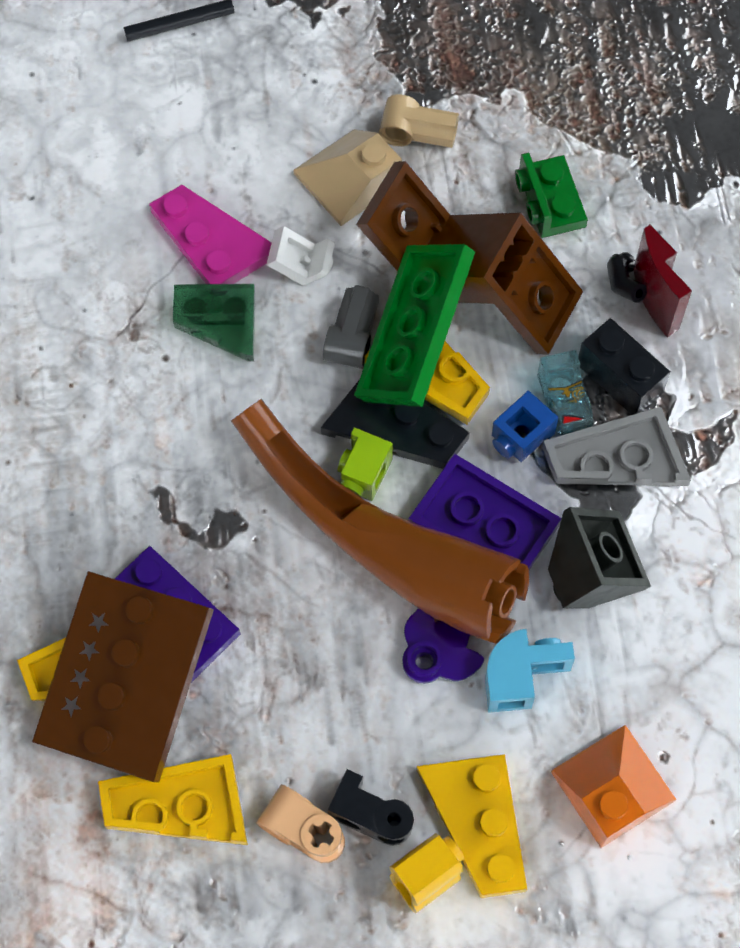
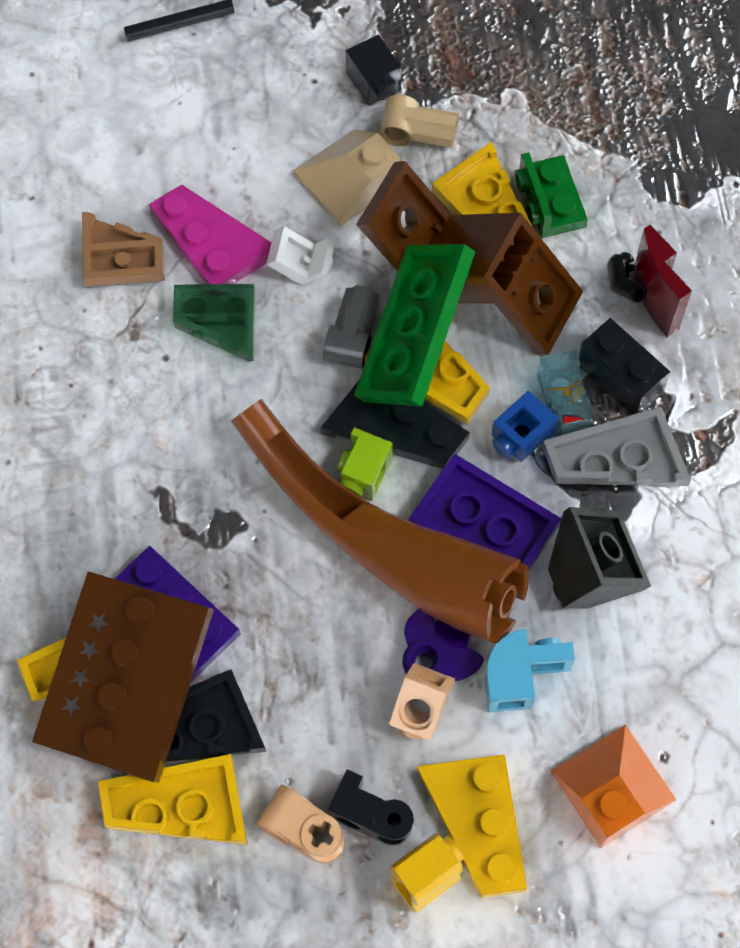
none -> medium nougat wing [82,212,165,286]
none -> black wing [166,669,266,762]
none -> black brick [345,34,401,106]
none -> light nougat brick [389,663,455,741]
none -> yellow wing [432,141,532,226]

